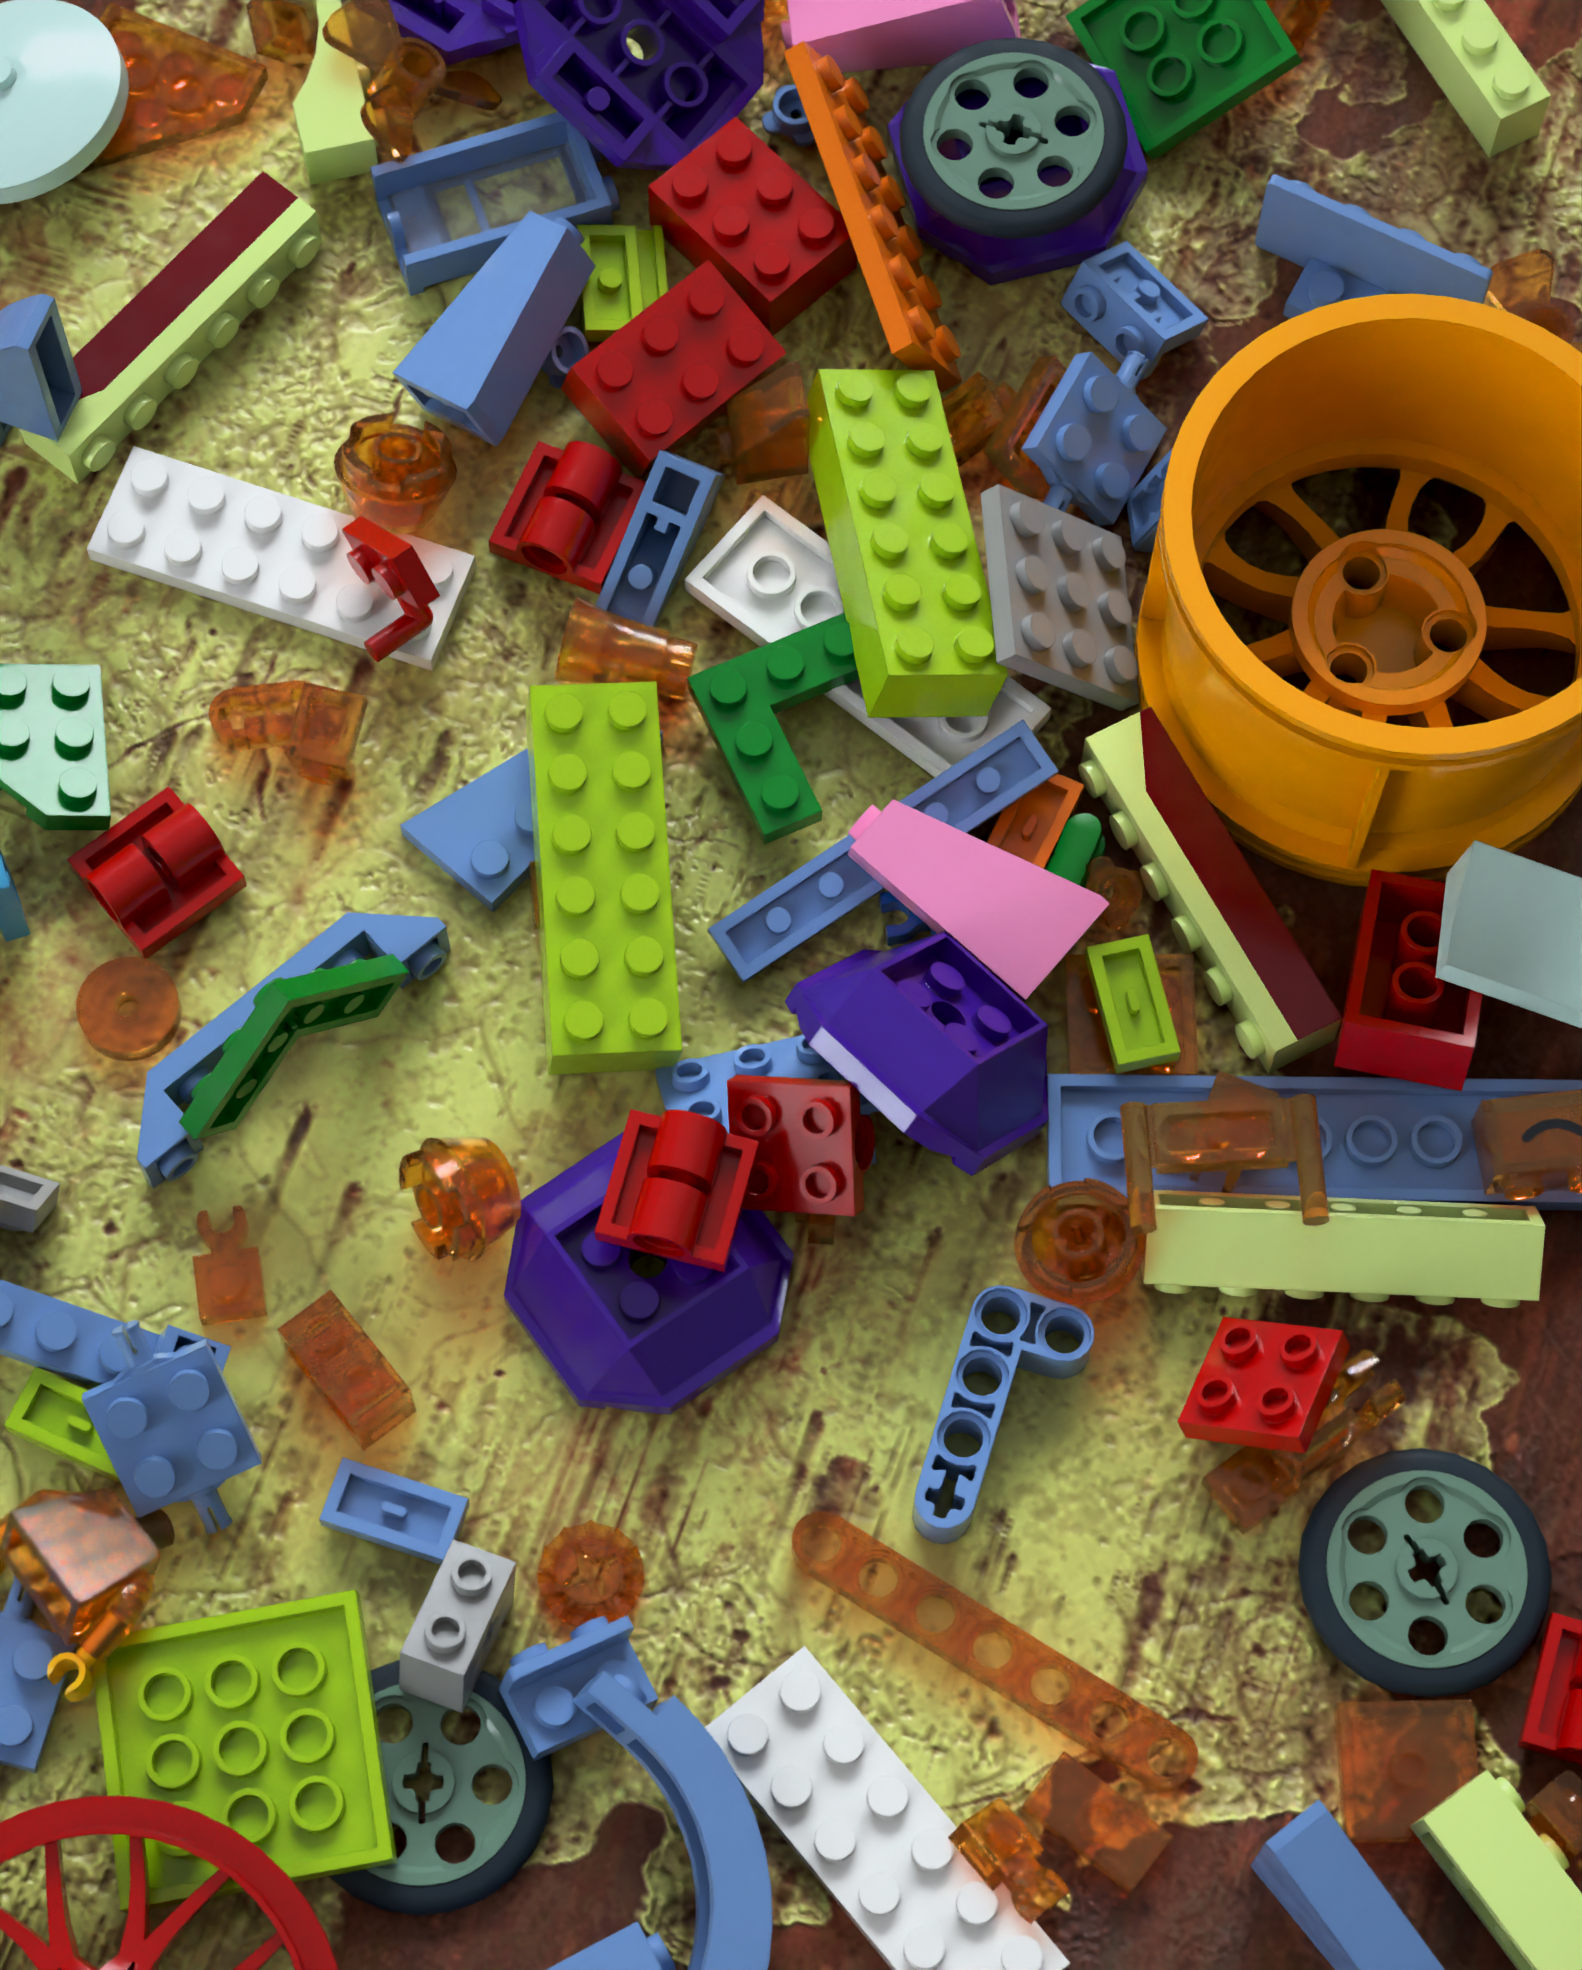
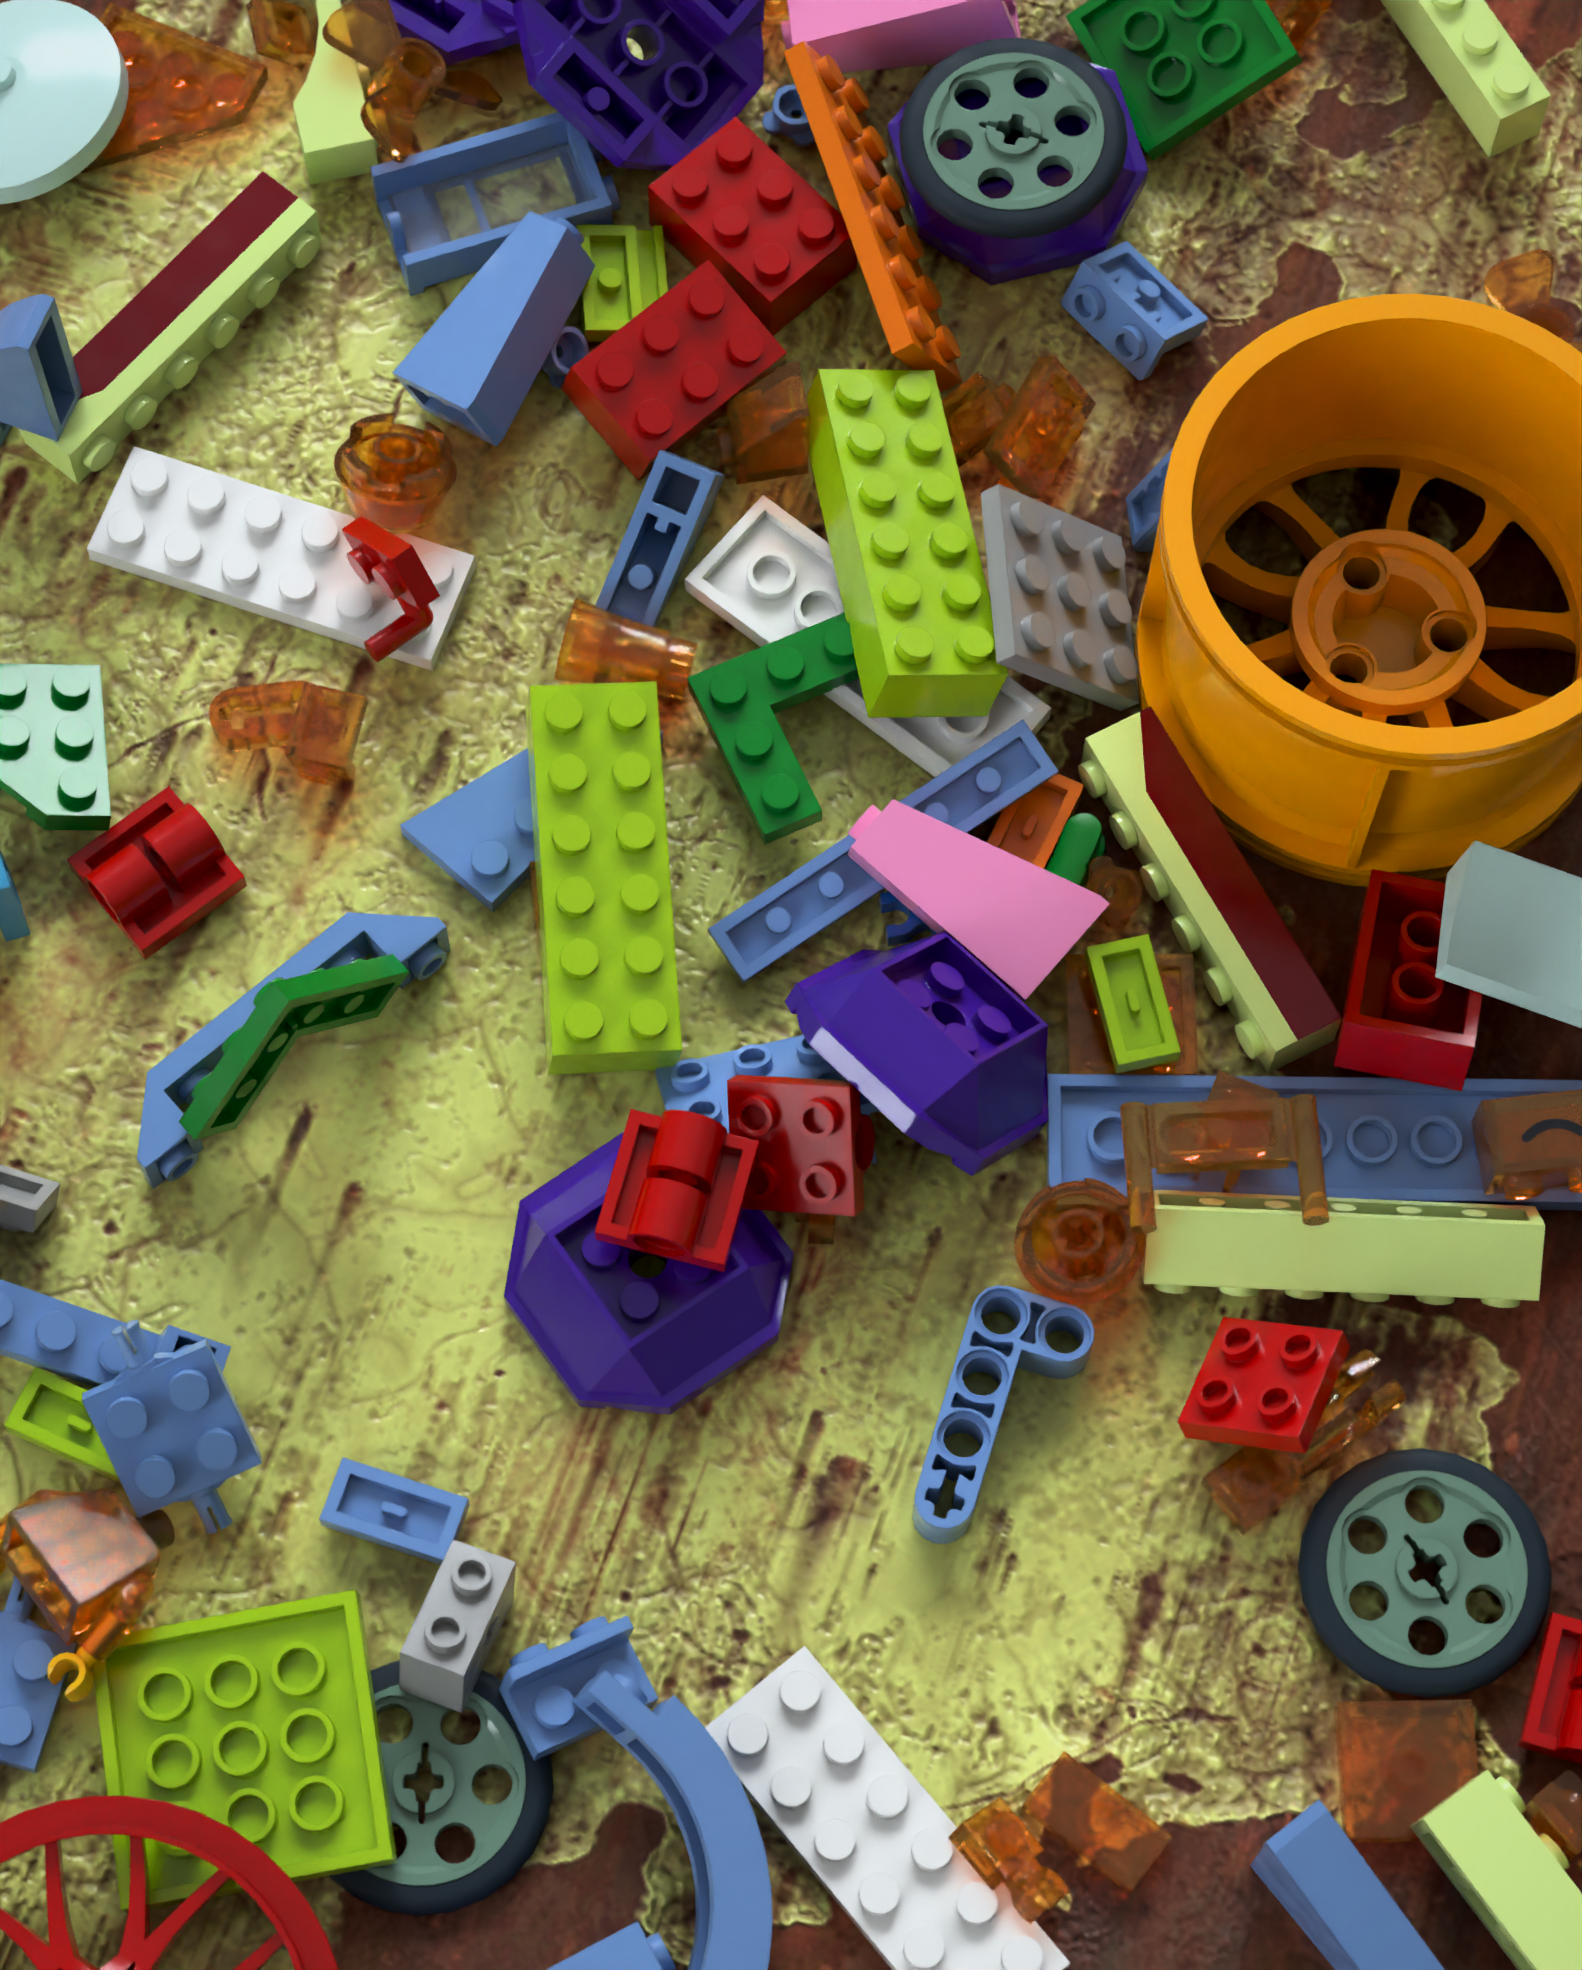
clear orange piece [76,957,182,1061] -> none
clear orange plate [192,1205,268,1326] -> none
clear orange brick [277,1289,416,1451] -> none
clear orange cone [399,1137,521,1261] -> none
red plate [488,441,646,594] -> none
clear orange gear [537,1520,645,1627] -> none
clear orange beam [791,1511,1198,1792] -> none
medium blue plate [1021,350,1167,526] -> none
medium blue bracket [1255,174,1493,319] -> none

